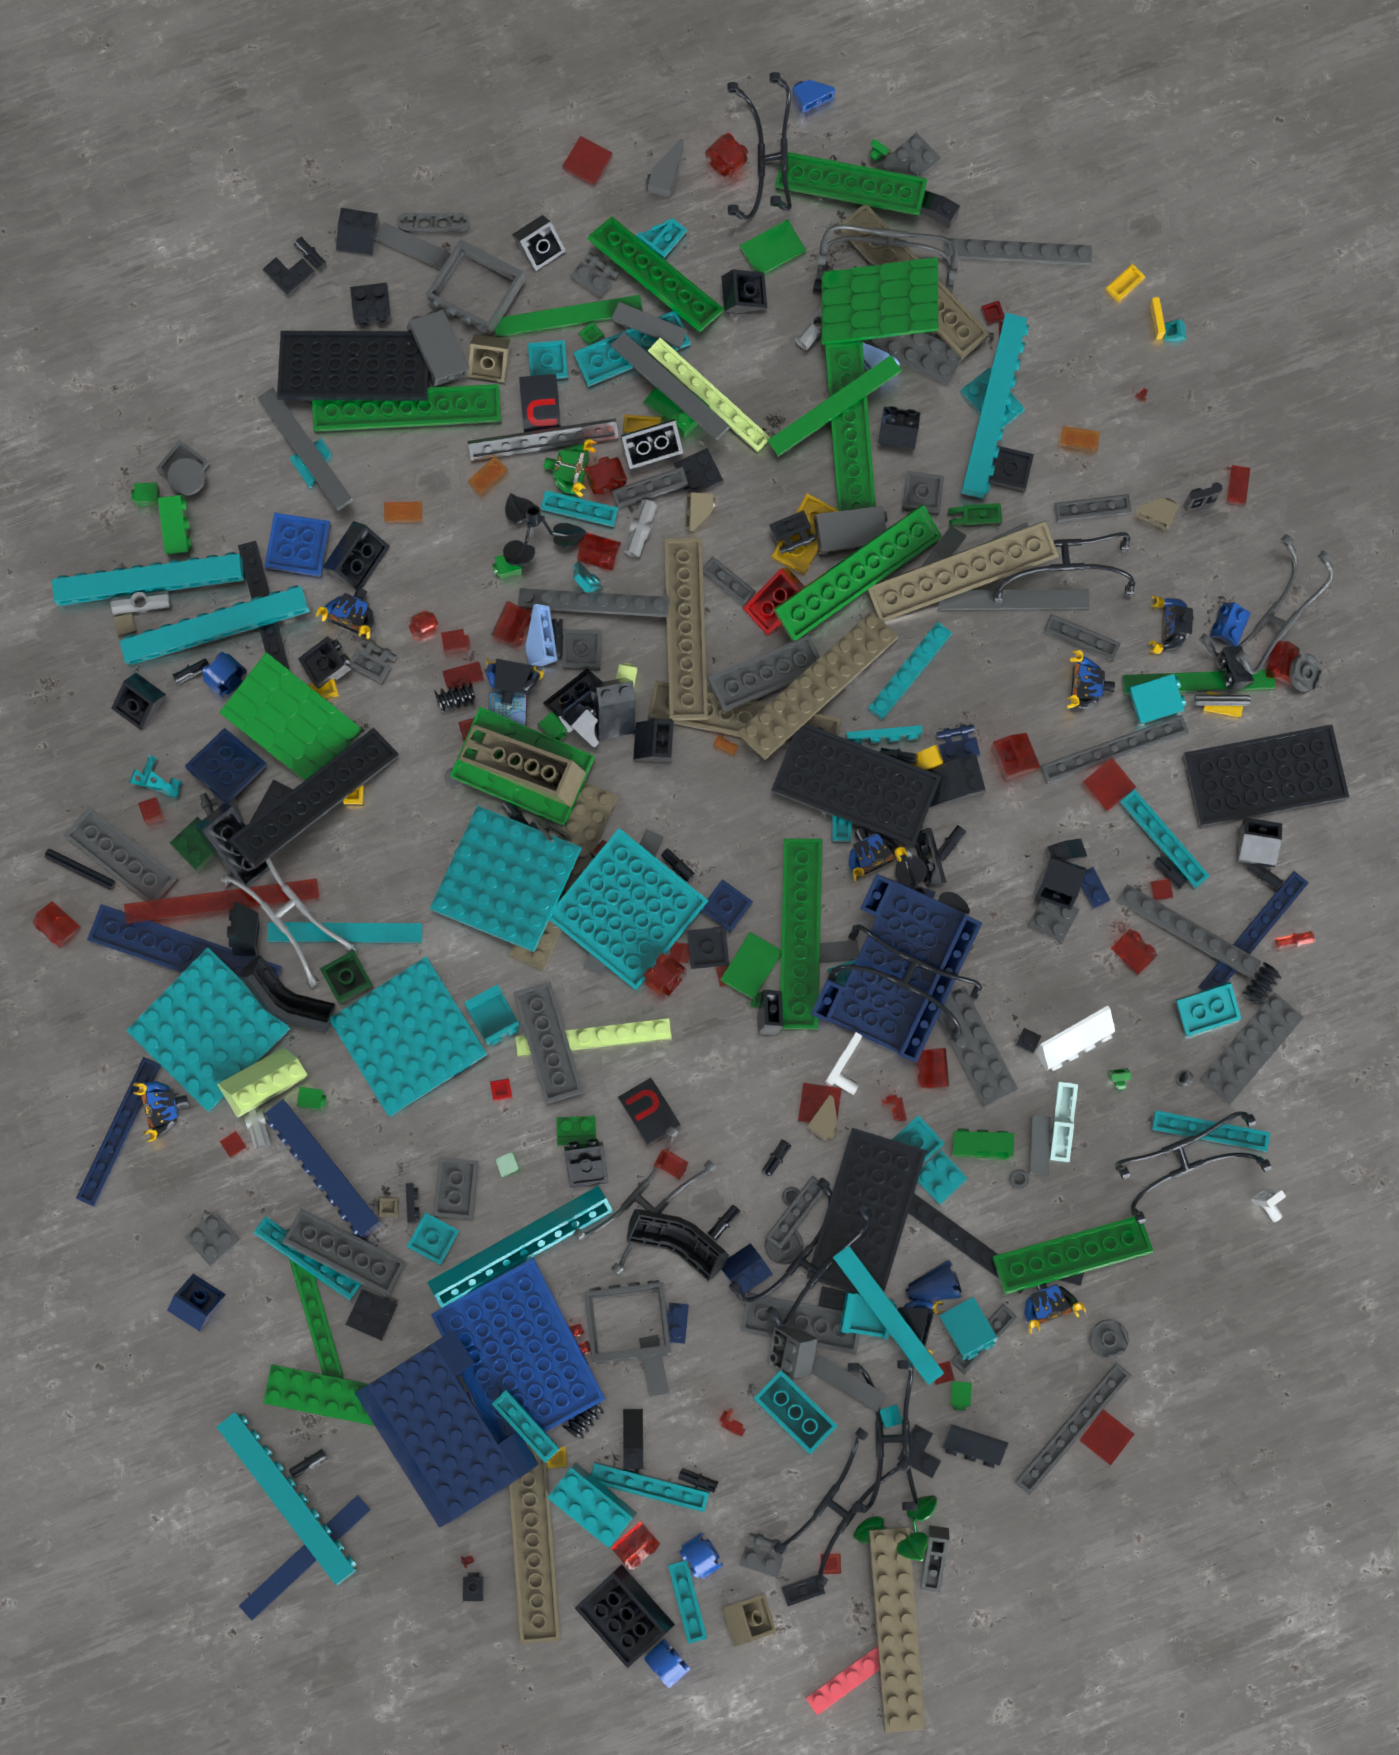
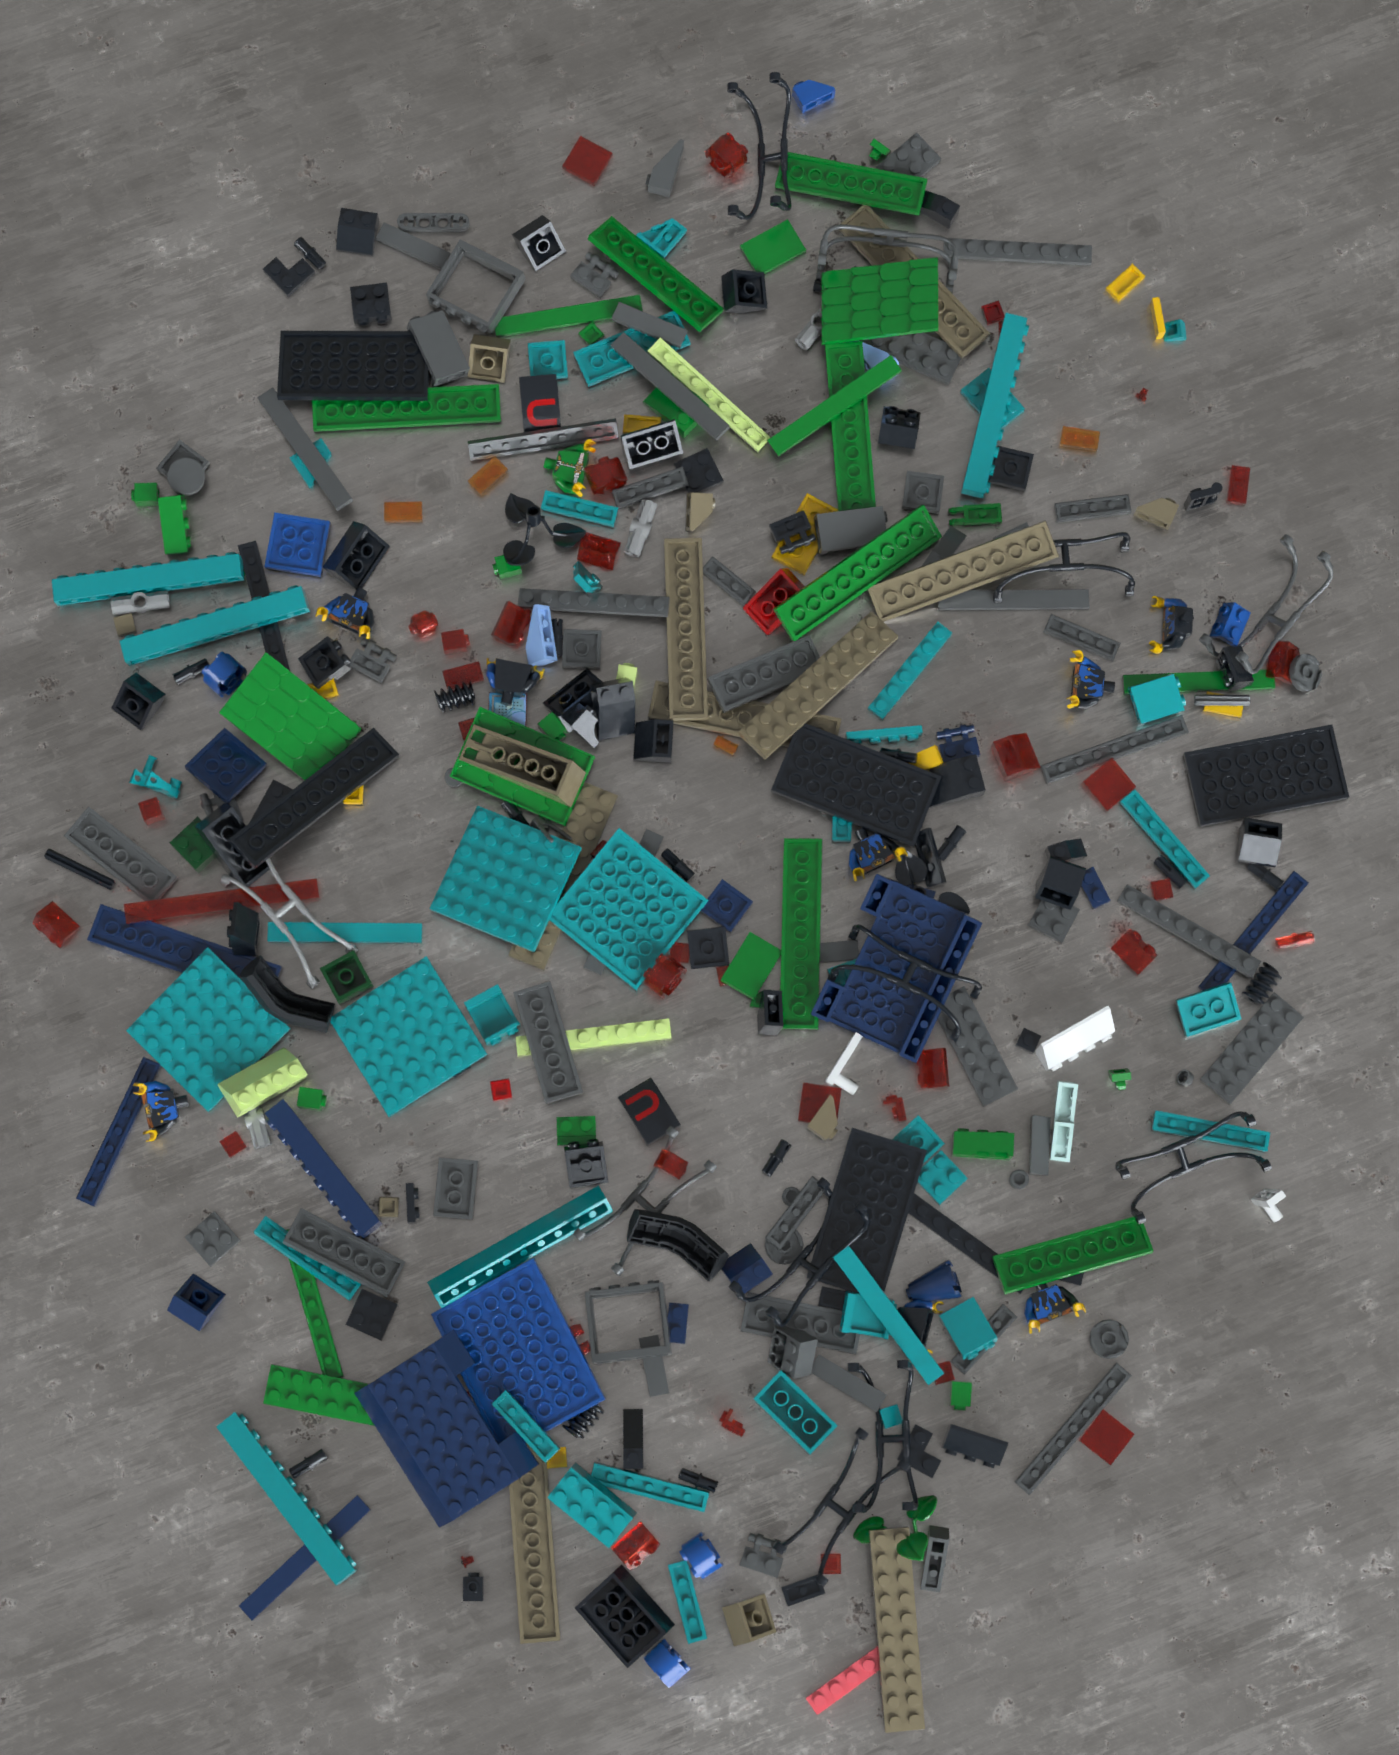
teal plate [406,1212,460,1265] -> none
slope [495,1152,520,1177] -> none
black axle [707,1205,741,1241] -> none

